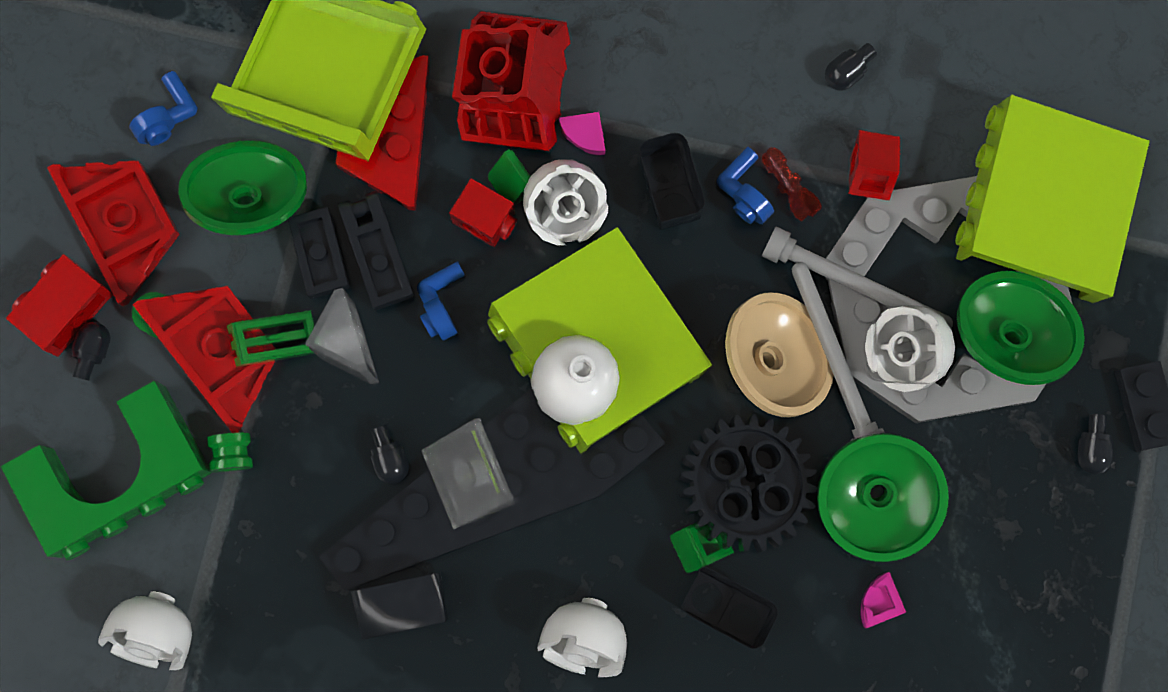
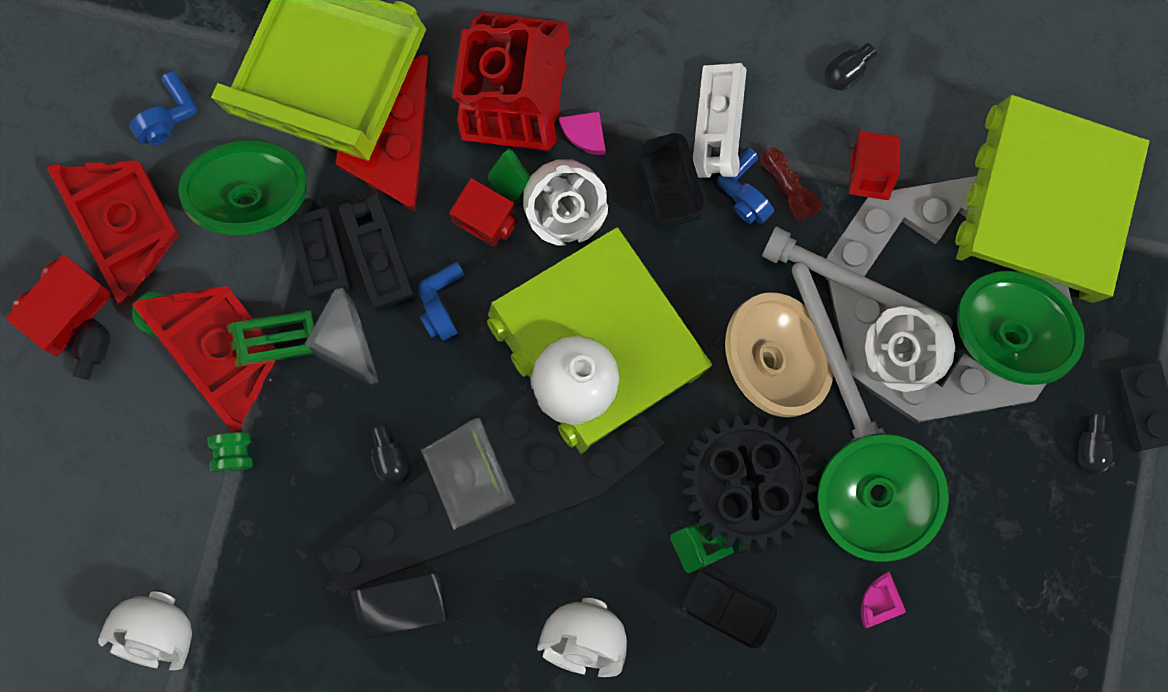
green arch [0,381,212,561] -> none
none -> white plate [693,63,747,178]

